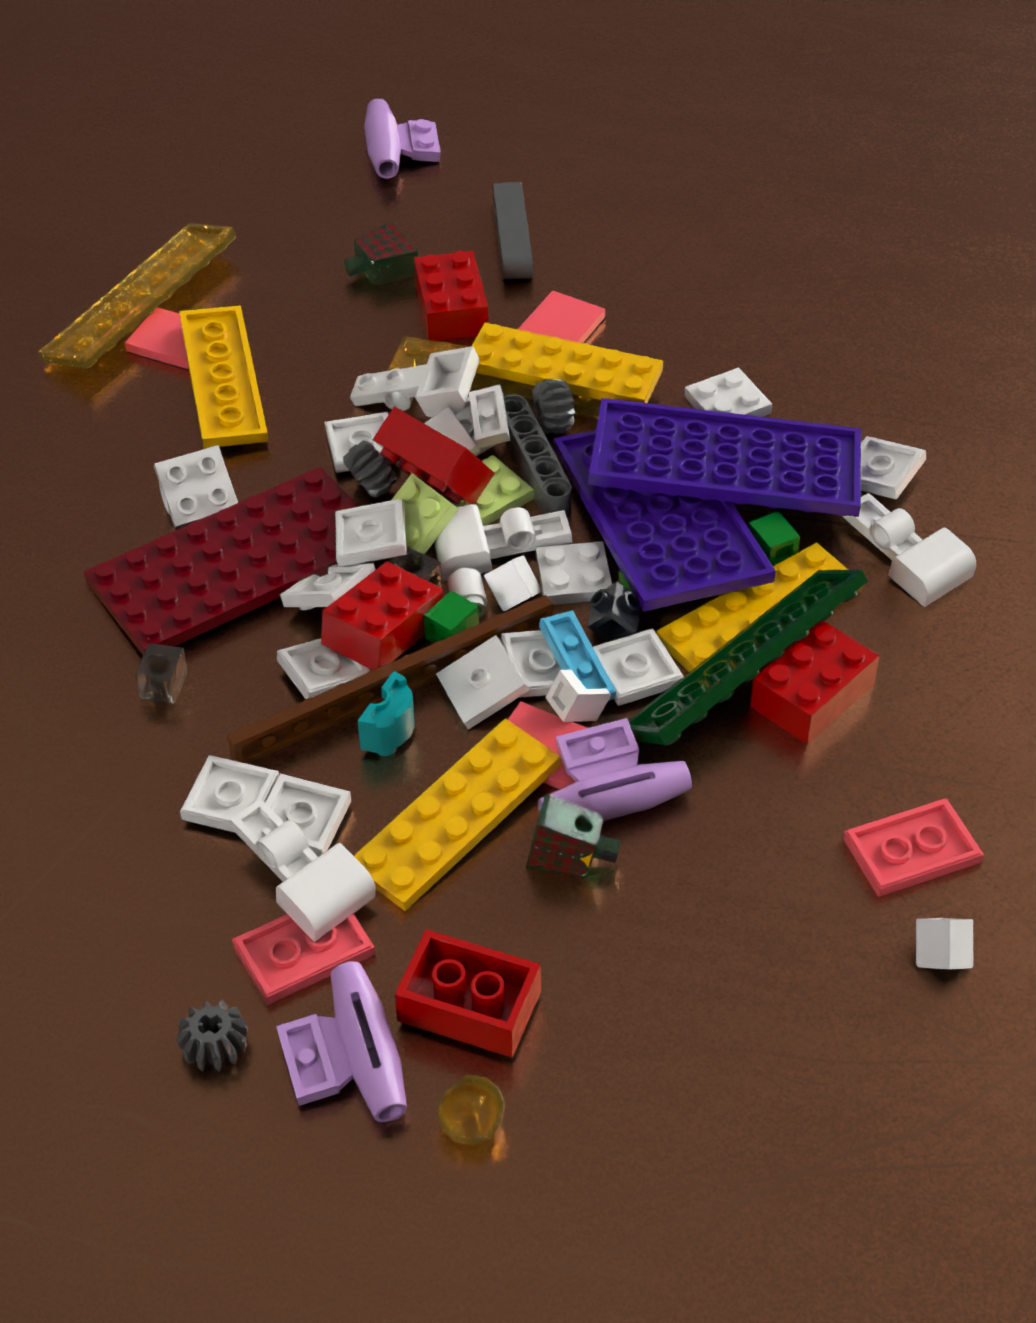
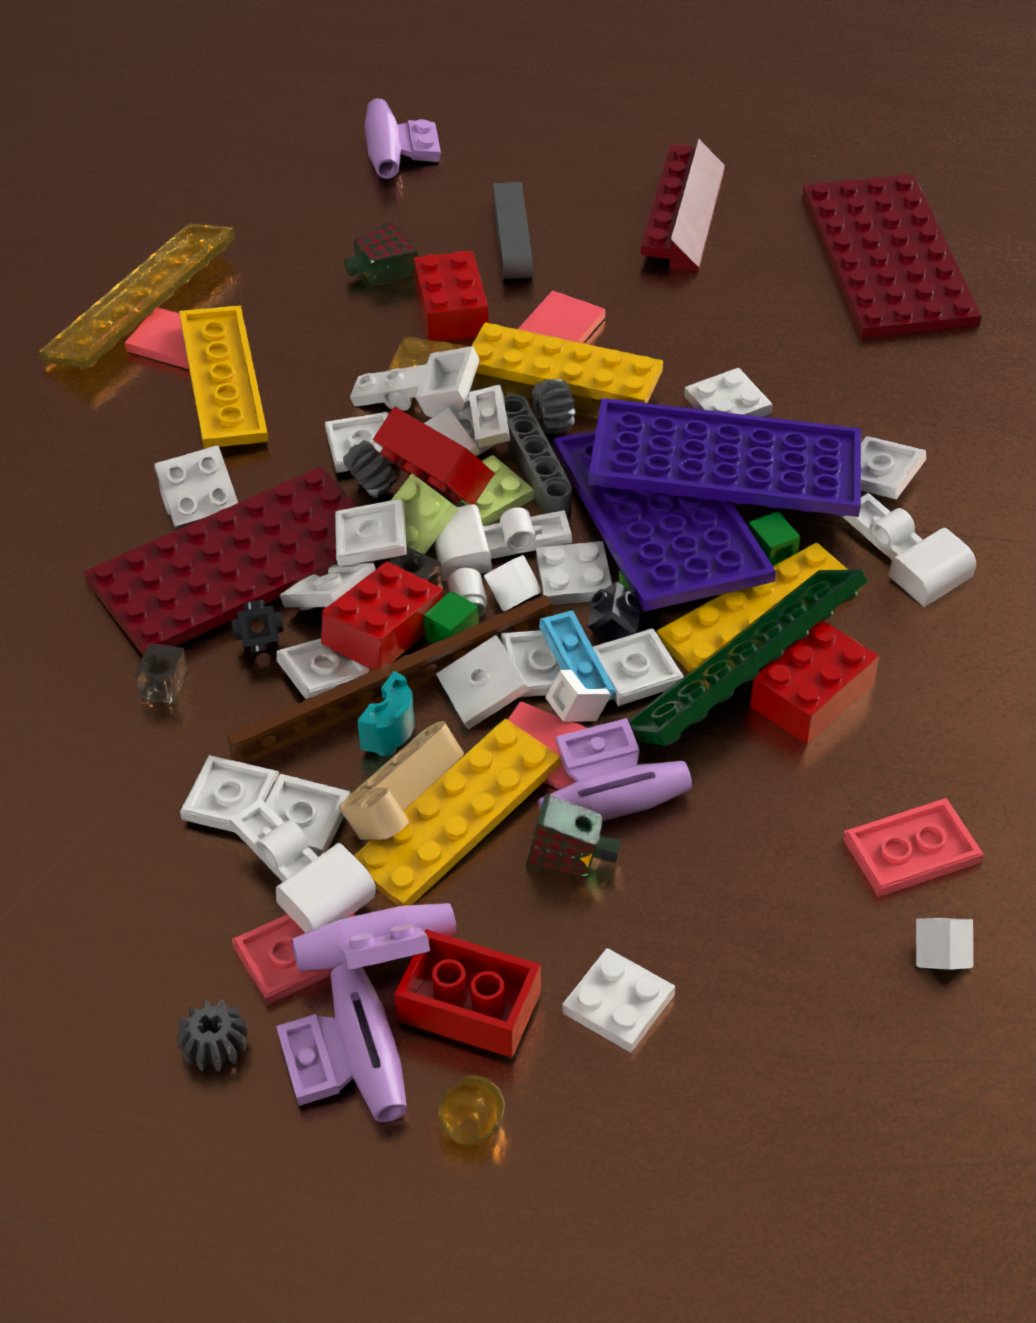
none -> black brick [231,600,284,652]
none -> lavender plate [291,903,457,971]
none -> tan beam [339,721,464,840]
none -> white plate [562,948,675,1053]
none -> dark red slope [641,138,725,272]
none -> dark red plate [803,174,982,338]

